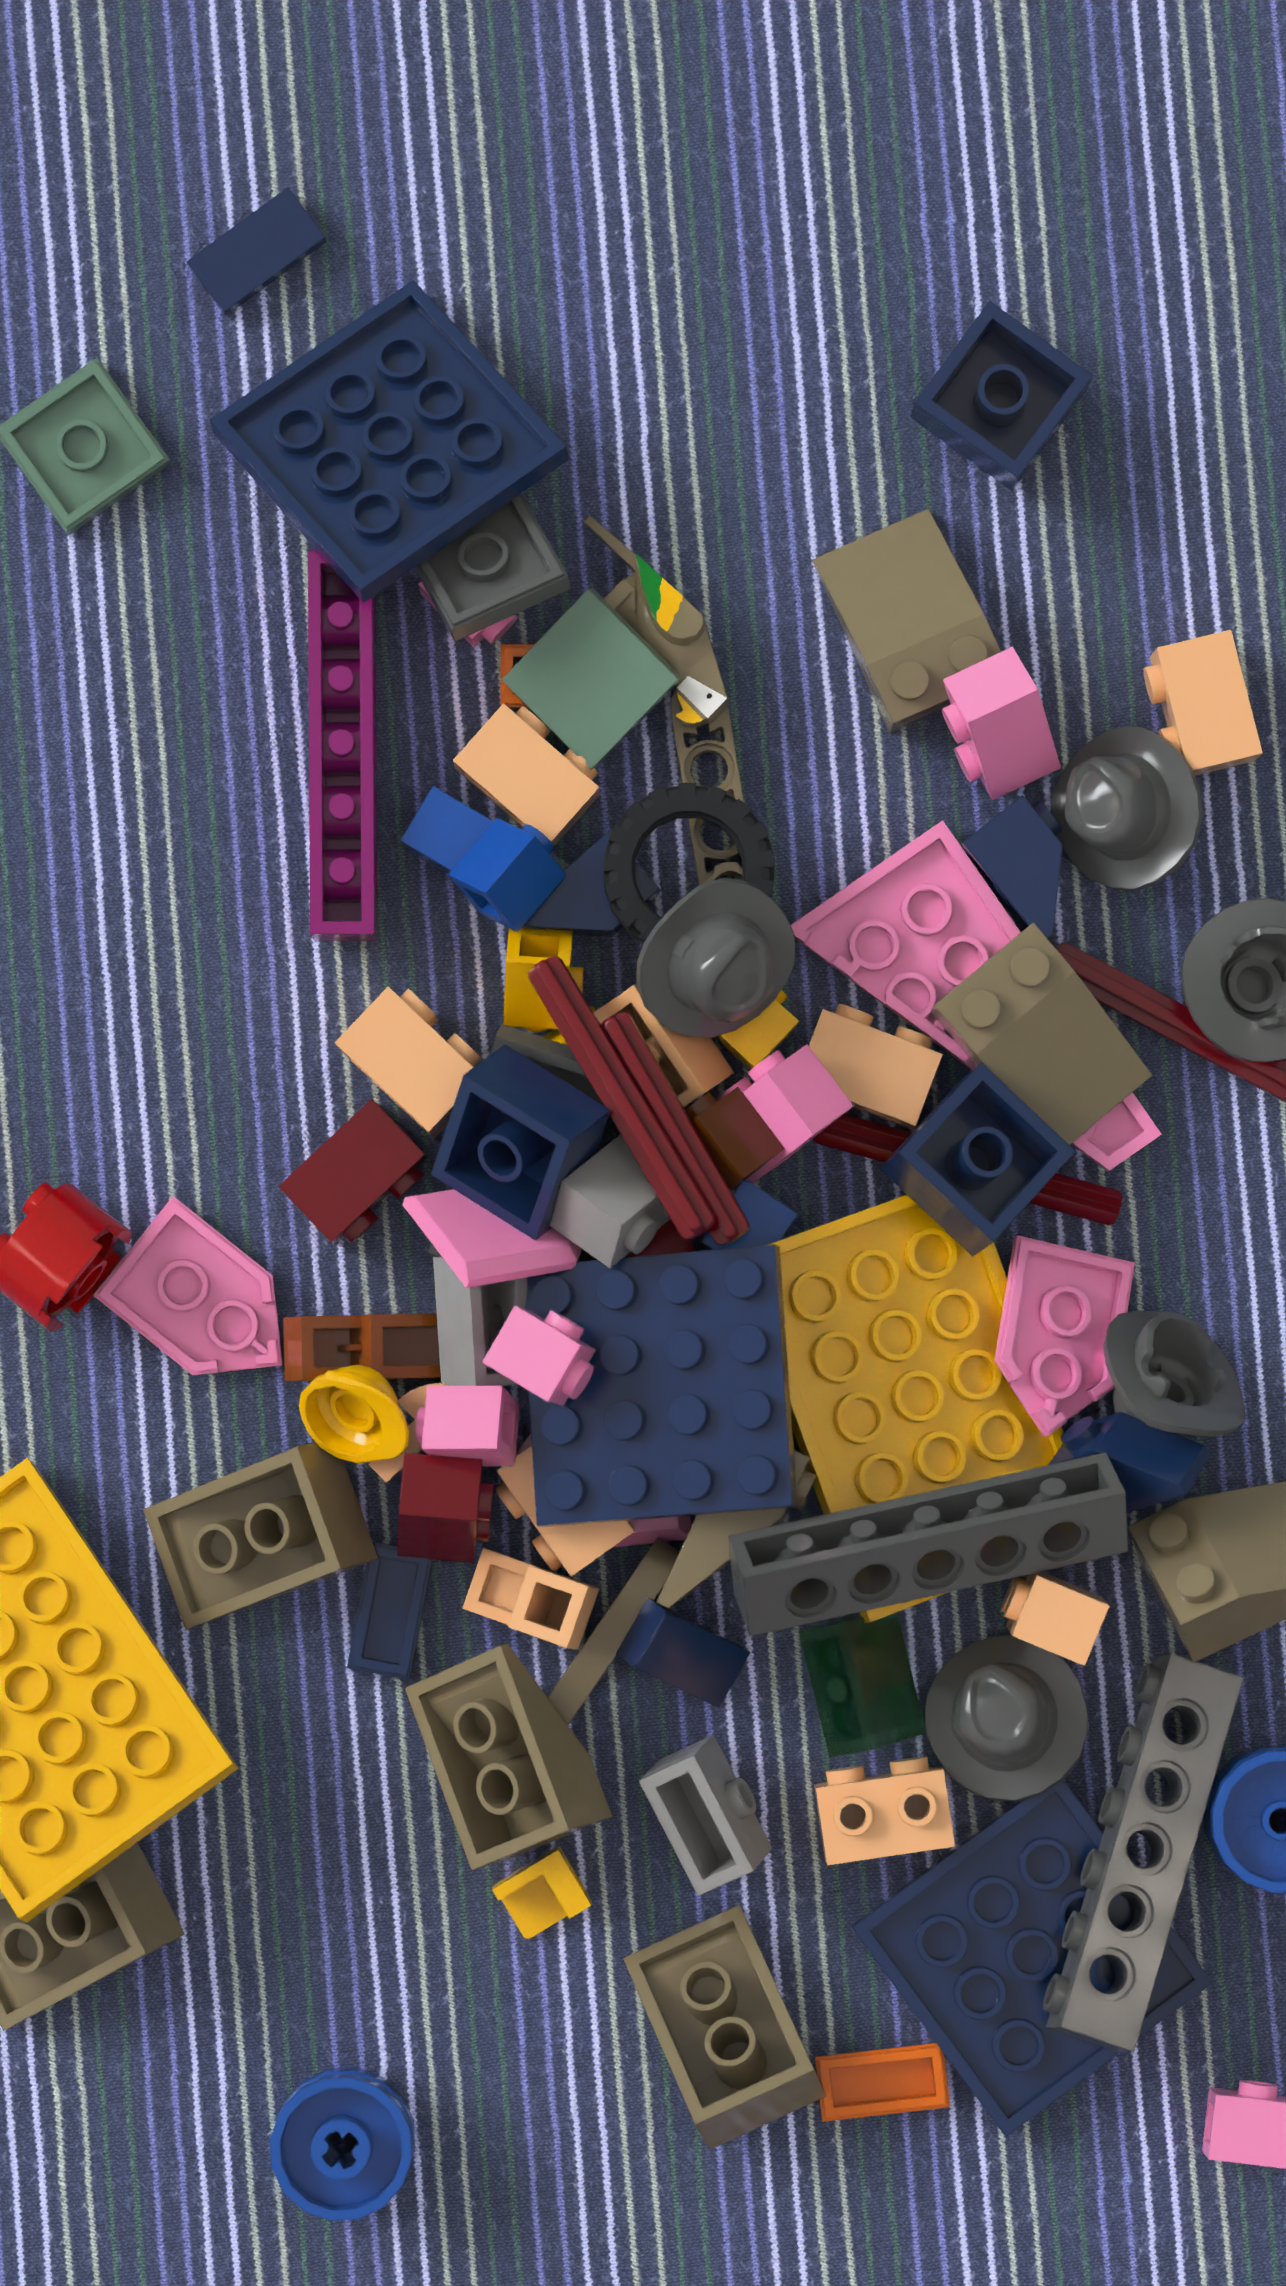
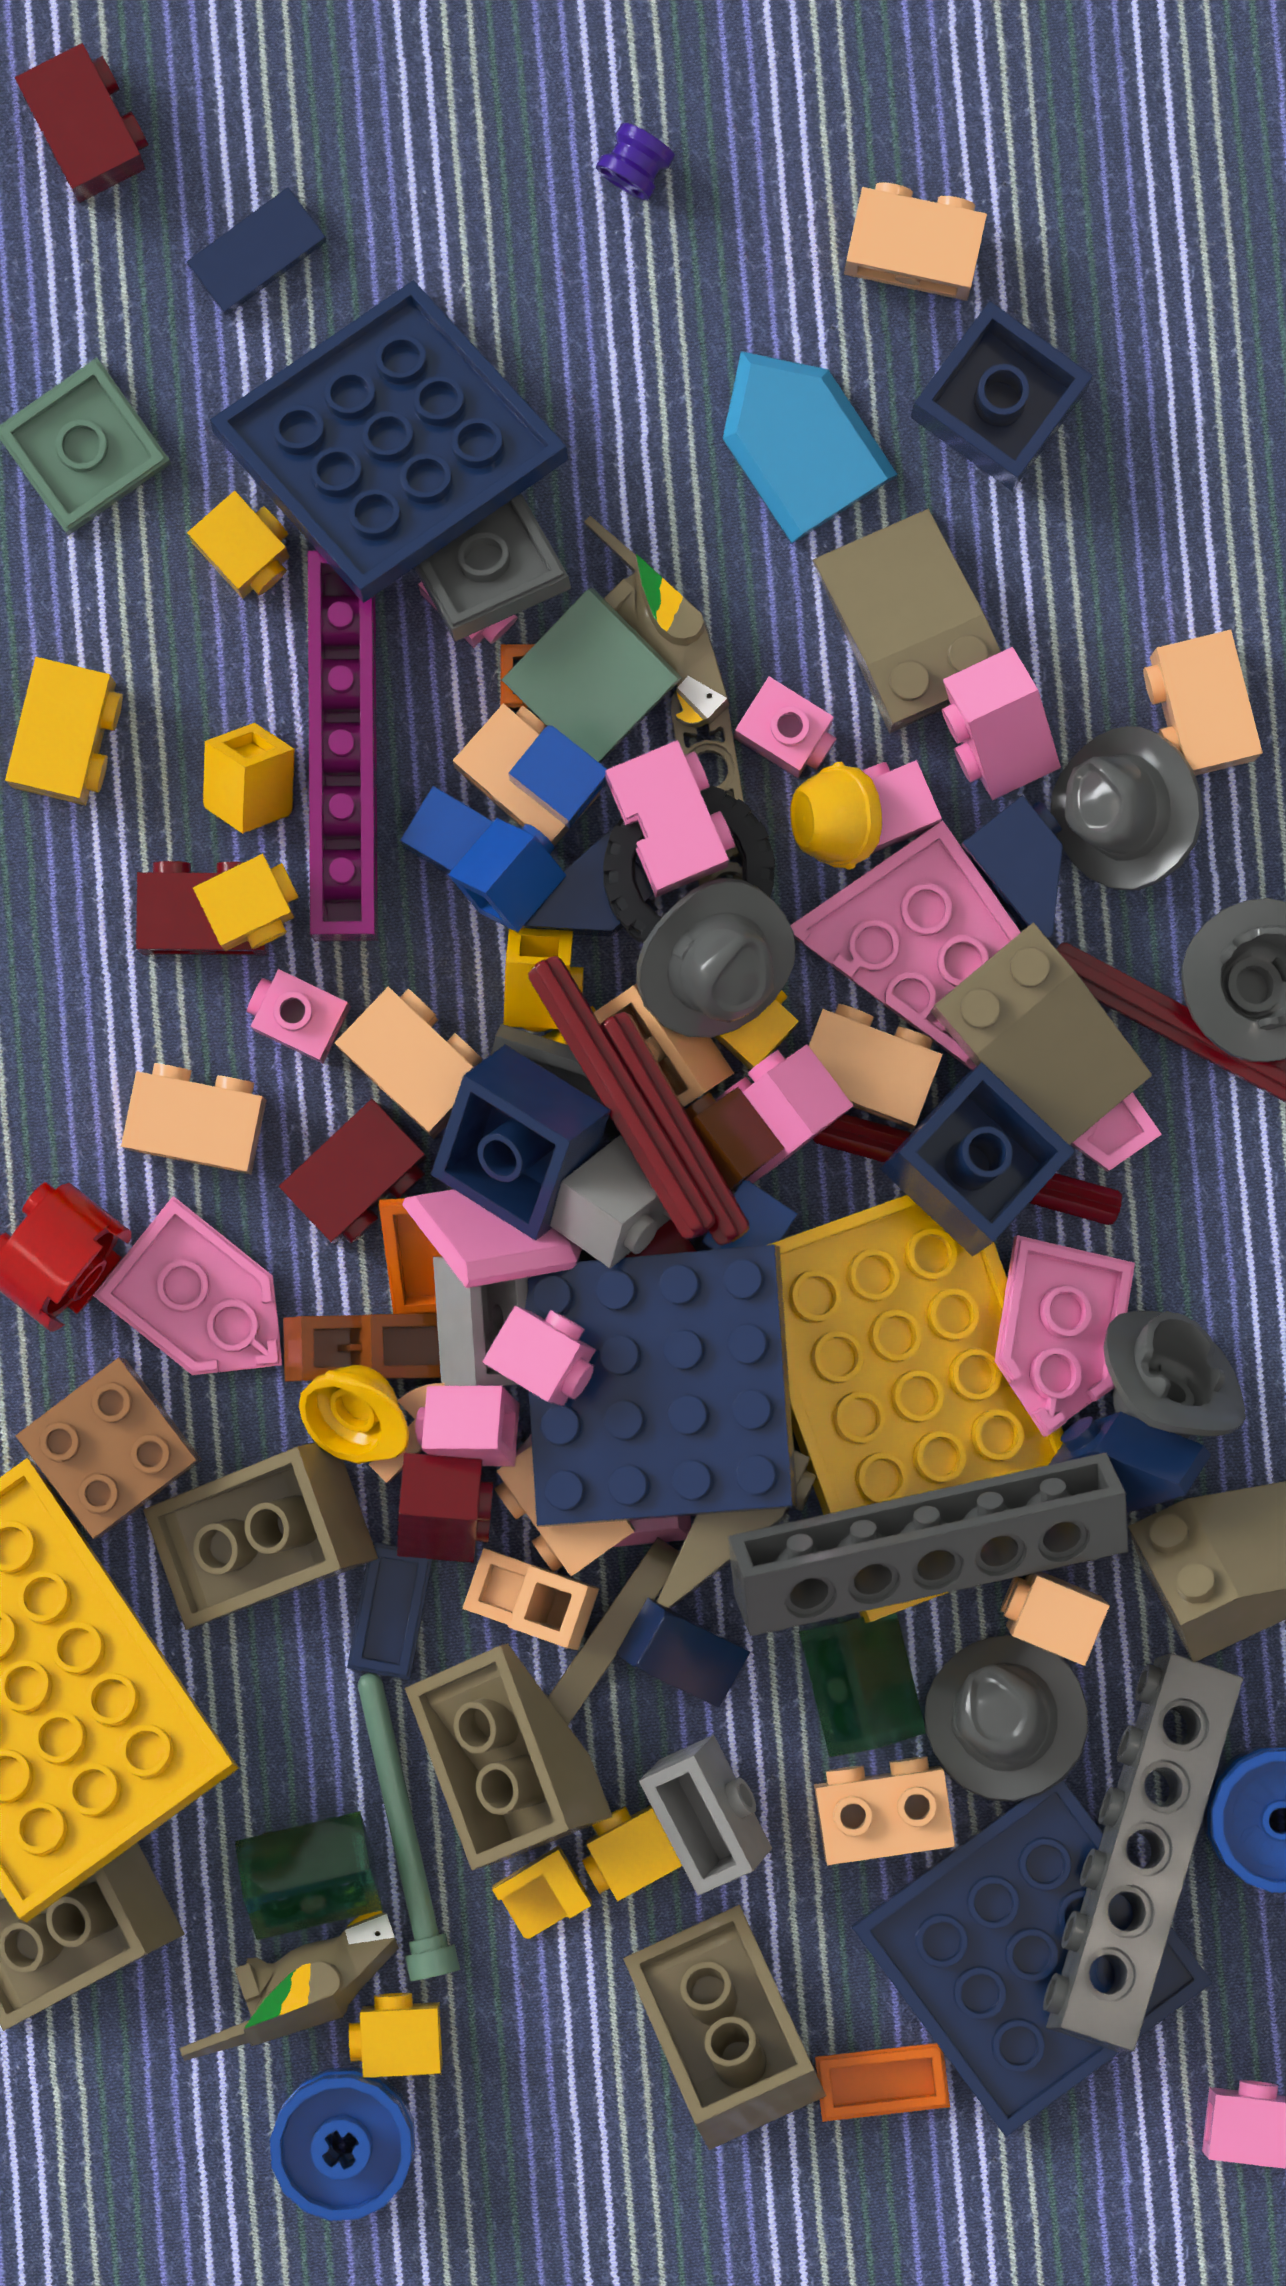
none -> yellow brick [5,657,123,806]
none -> dark red brick [14,43,149,203]
none -> medium nougat brick [15,1357,202,1539]
none -> light nougat brick [121,1063,267,1175]
none -> dark red brick [136,861,269,956]
none -> dark tan animal [179,1904,399,2061]
none -> yellow brick [187,490,289,599]
none -> yellow brick [193,854,299,951]
none -> yellow panel [203,723,295,834]
none -> clear green brick [235,1811,383,1940]
none -> bright pink brick [247,969,351,1064]
none -> yellow brick [349,1993,443,2078]
none -> sand green piece [358,1673,460,1981]
none -> orange tile [379,1198,441,1314]
none -> blue panel [509,725,607,828]
none -> yellow brick [582,1805,682,1902]
none -> dark purple wheel [596,123,675,201]
none -> bright pink brick [606,740,735,897]
none -> dark azure tile [723,351,898,544]
none -> bright pink brick [734,676,837,778]
none -> yellow hat [790,762,882,870]
none -> light nougat brick [844,183,987,301]
none -> bright pink brick [863,760,942,854]

